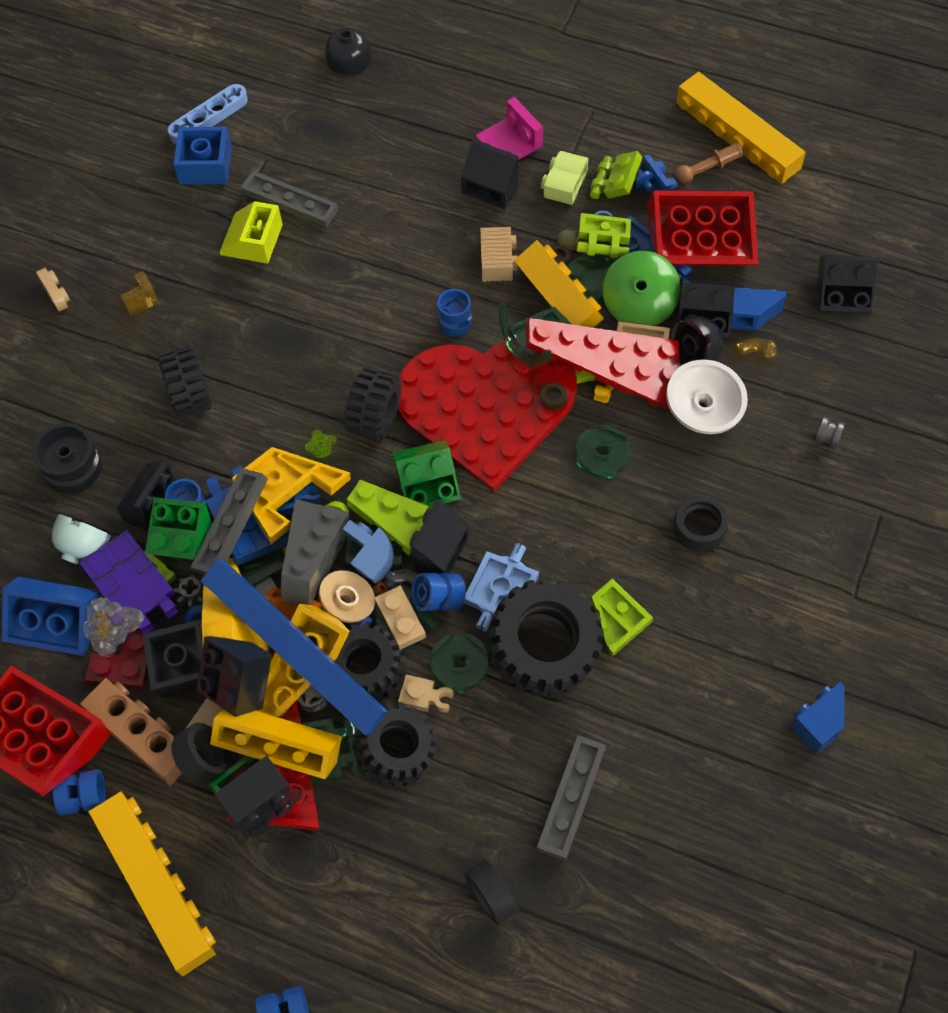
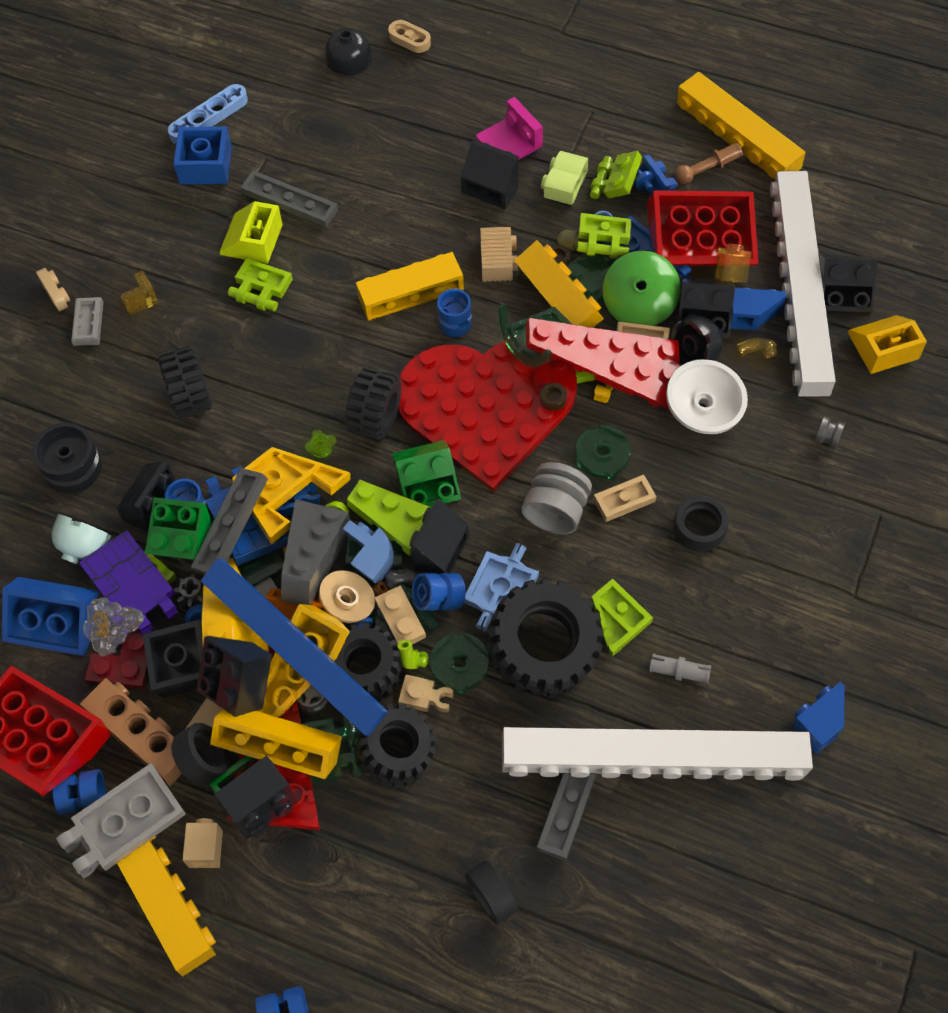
none -> light grey tile [56,763,186,879]
none -> light grey plate [71,297,103,346]
none -> tan brick [183,818,223,868]
none -> lime plate [228,258,293,312]
none -> yellow brick [356,252,464,321]
none -> tan plate [388,20,431,53]
none -> lime arm [398,640,429,669]
none -> white brick [502,727,813,781]
none -> light grey wheel [521,462,592,534]
none -> tan plate [593,475,656,522]
none -> light grey pin [649,654,712,684]
none -> clear yellow brick [715,244,752,283]
none -> white brick [770,171,835,396]
none -> yellow slope [848,315,927,374]

